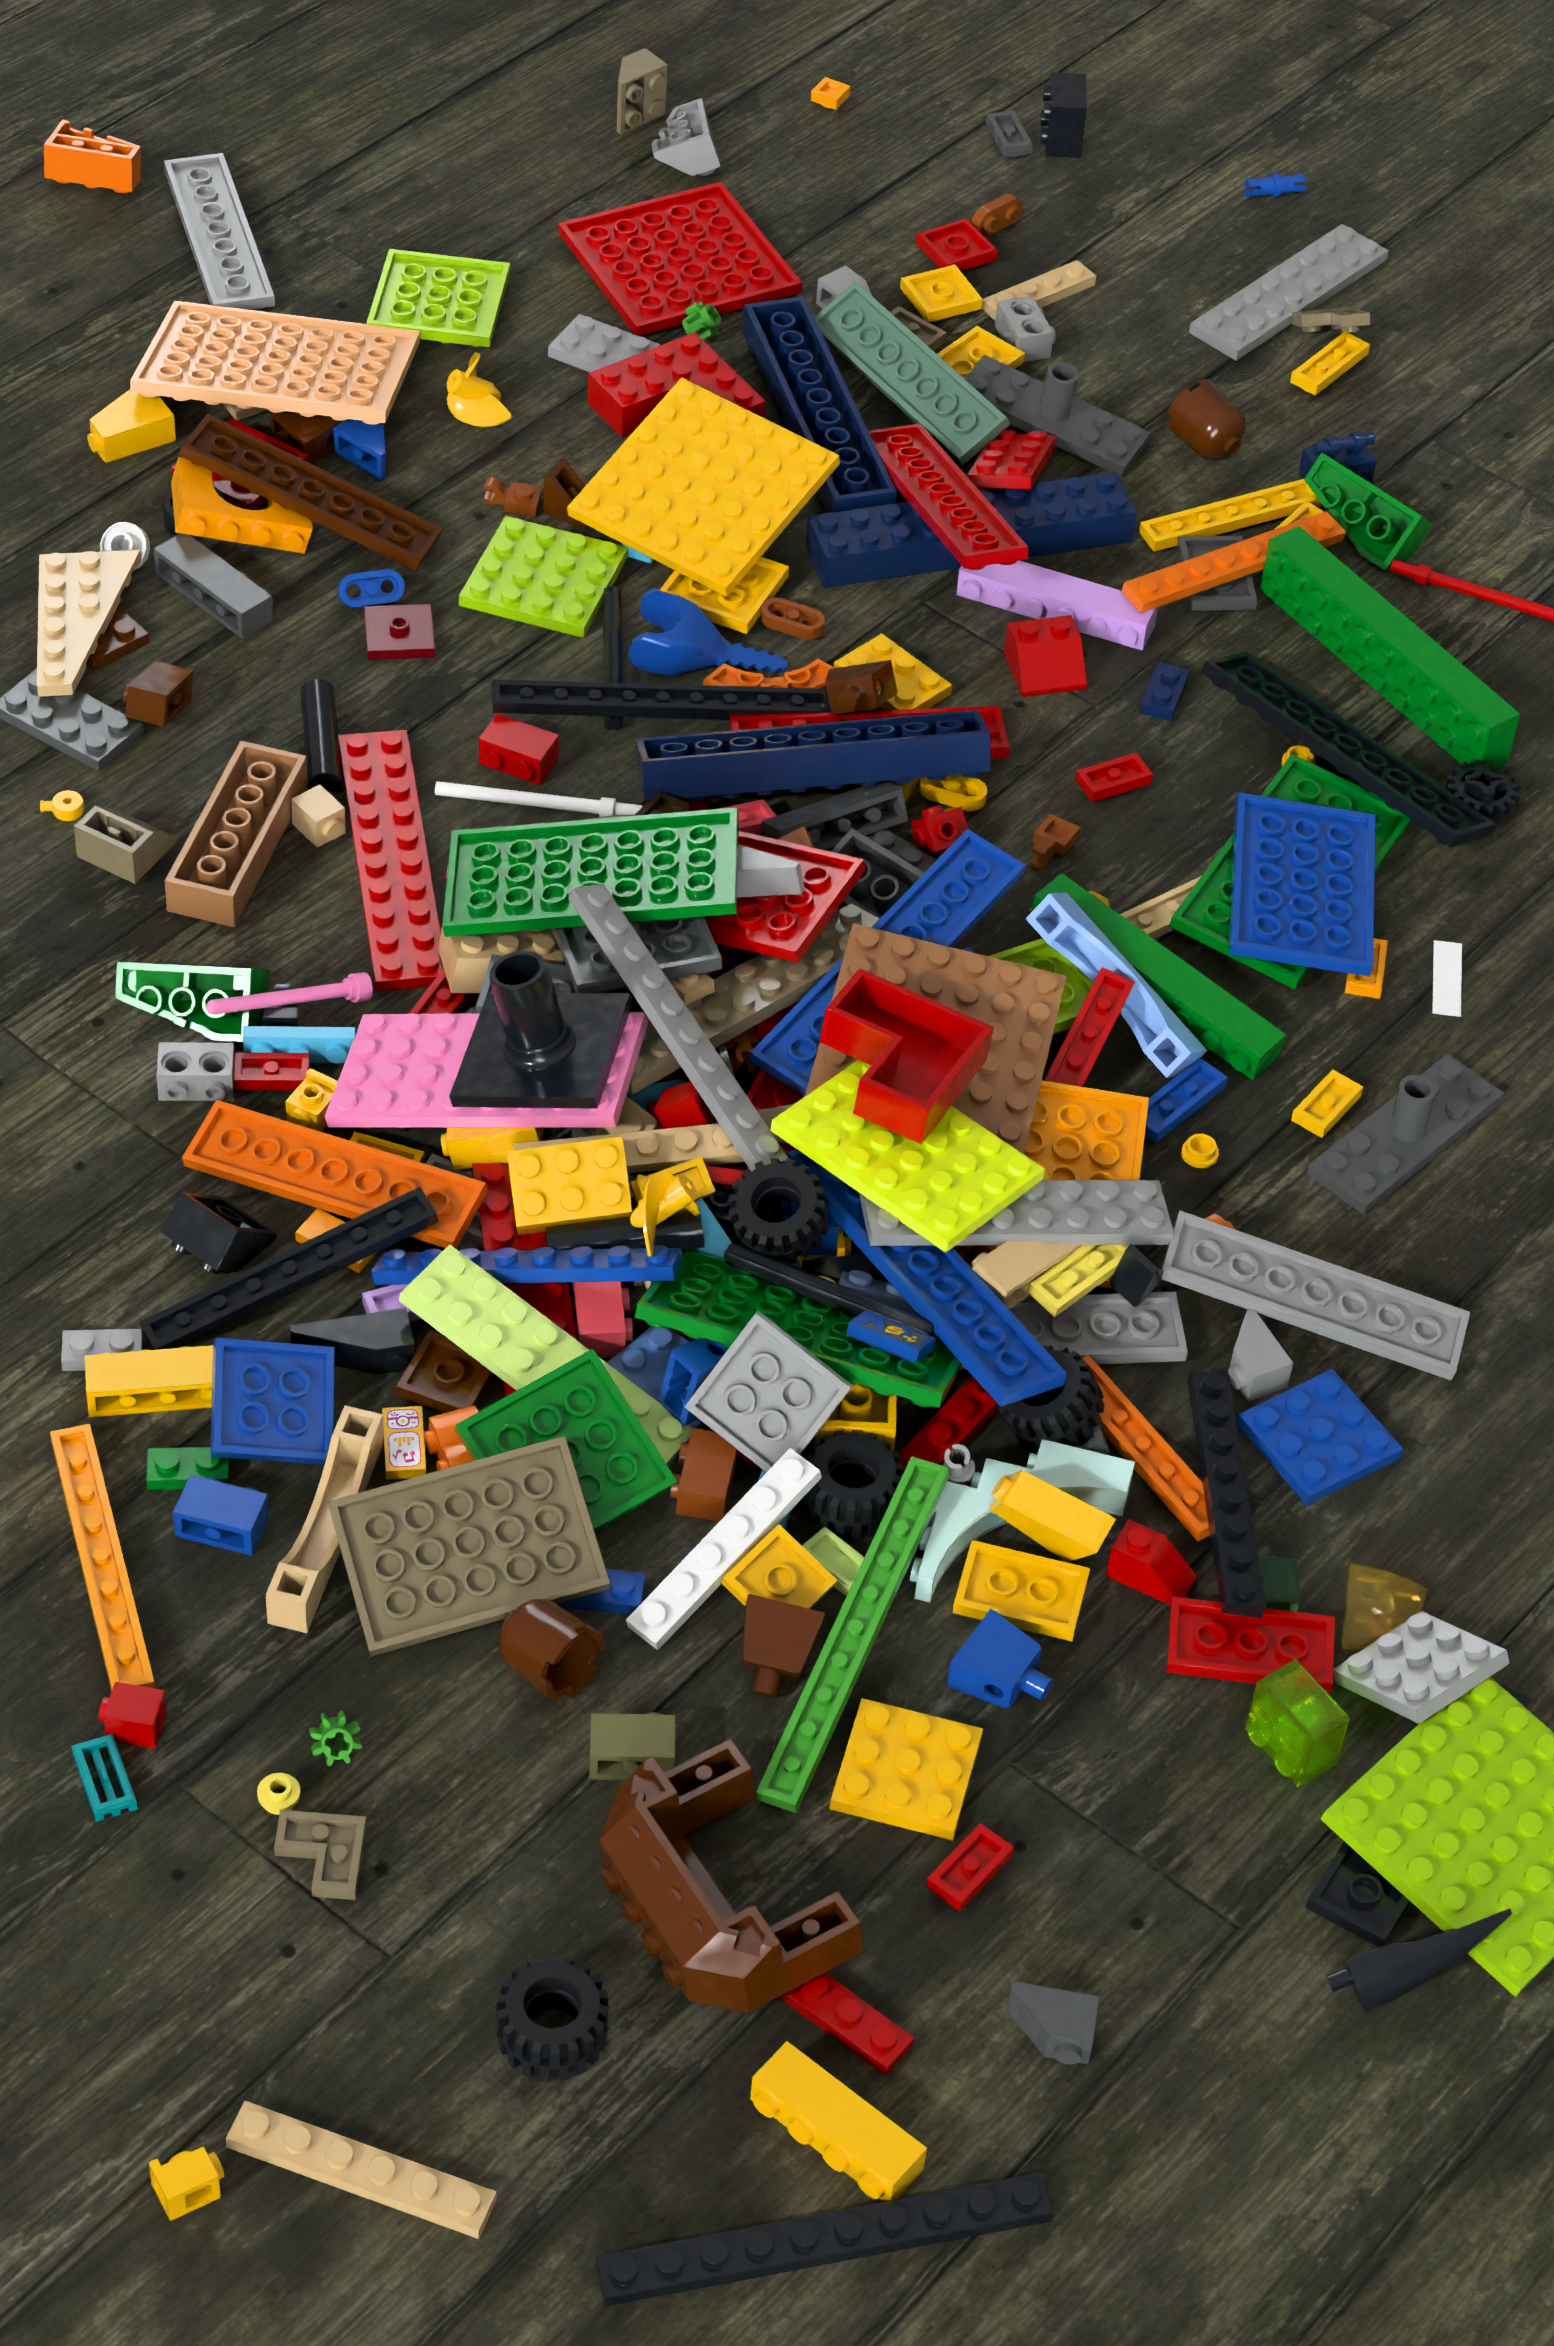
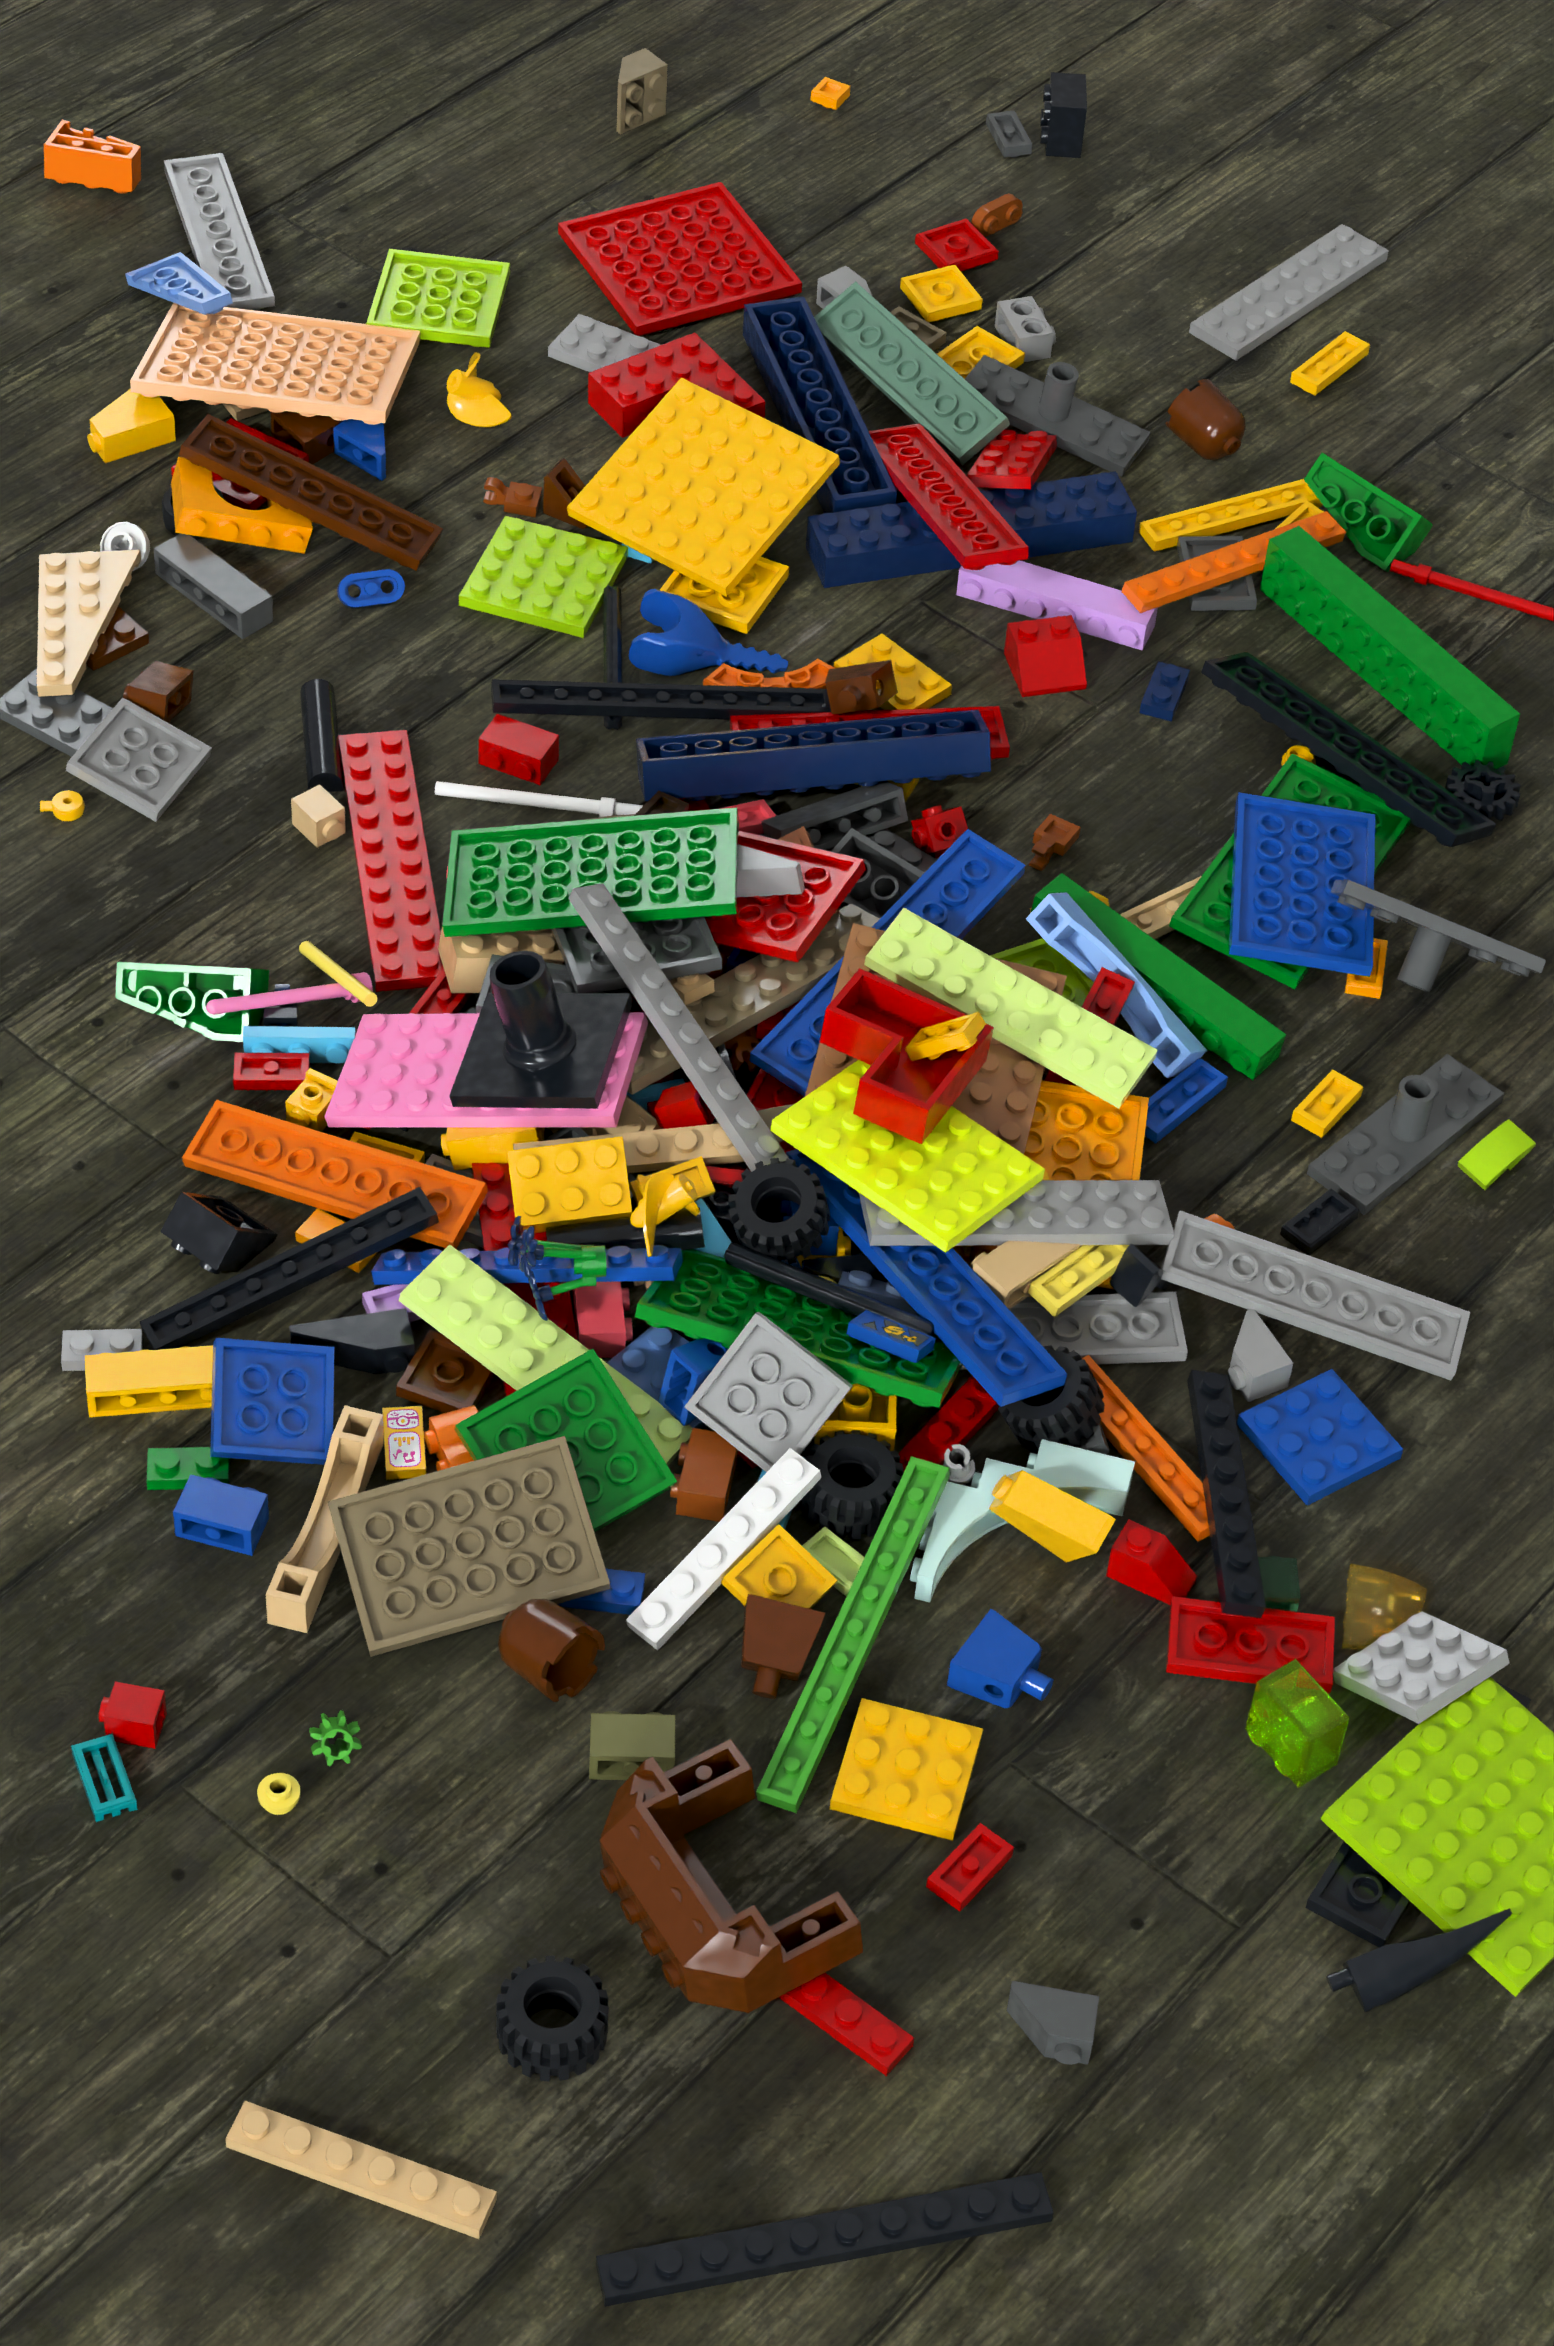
light orange plate [50,1424,155,1691] -> none
dark tan slope [74,805,177,884] -> none
yellow brick [149,2146,225,2221] -> none
light grey brick [156,1042,235,1101] -> none
medium nougat brick [165,741,308,928] -> none
dark tan plate [274,1810,367,1900] -> none
plate [364,604,435,660] -> none
light grey wedge [651,98,721,176] -> none
bright green gear [682,302,721,341] -> none
yellow brick [750,2041,927,2202] -> none
dark orange plate [761,598,825,640] -> none
yellow plate [919,774,987,811] -> none
yellow plate [952,1540,1090,1642] -> none
tan plate [982,260,1096,320] -> none
red plate [1075,753,1153,802] -> none
yellow plate [1181,1134,1219,1168] -> none
blue pin [1244,173,1306,198] -> none
dark tan plate [1292,307,1370,332] -> none
dark blue brick [1299,431,1377,484] -> none
white sticker [1432,940,1462,1017] -> none
none -> light grey plate [66,698,212,822]
none -> medium blue wing [125,252,233,315]
none -> light yellow bar [299,941,378,1007]
none -> plant [508,1216,606,1321]
none -> yellowish green plate [864,908,1158,1109]
none -> yellow plate [905,1012,986,1061]
none -> black plate [1280,1189,1359,1256]
none -> dark grey plate [1330,879,1546,993]
none -> lime slope [1458,1119,1536,1190]

